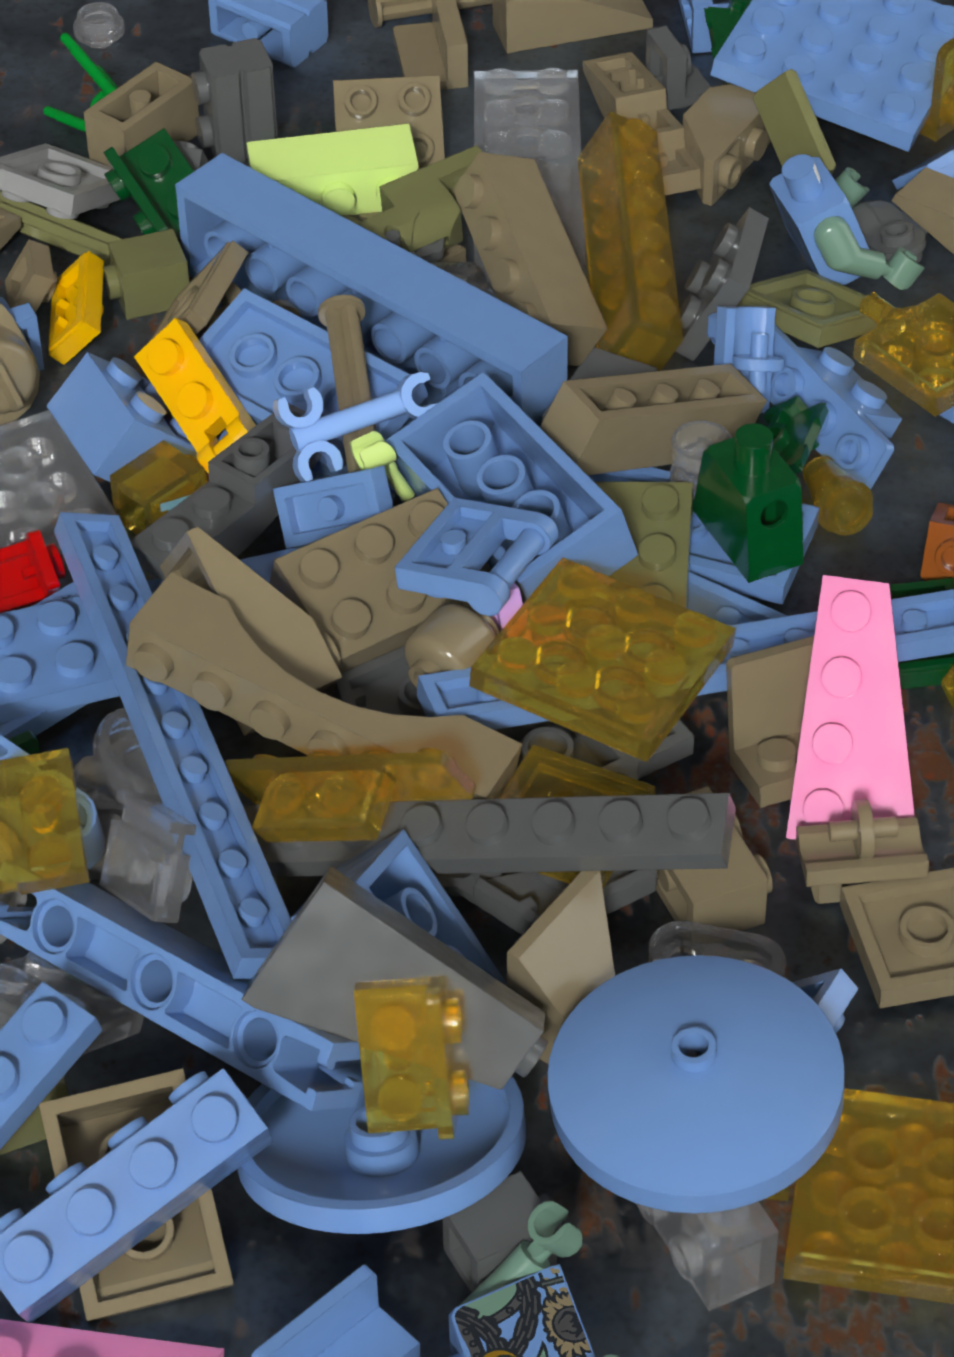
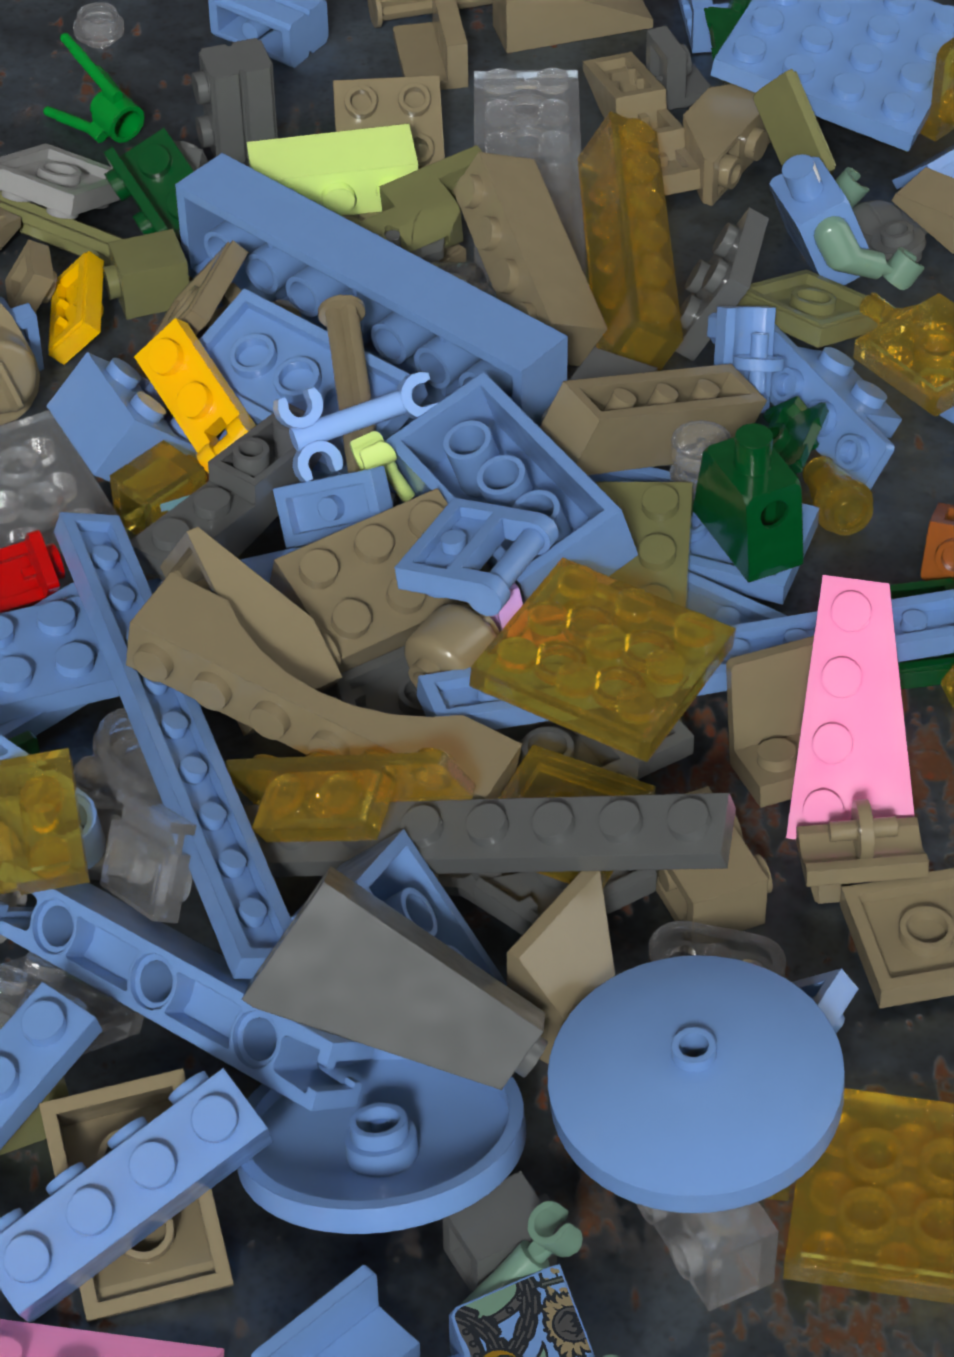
dark tan brick [84,62,199,167] -> none
clear yellow bracket [353,976,470,1140] -> none

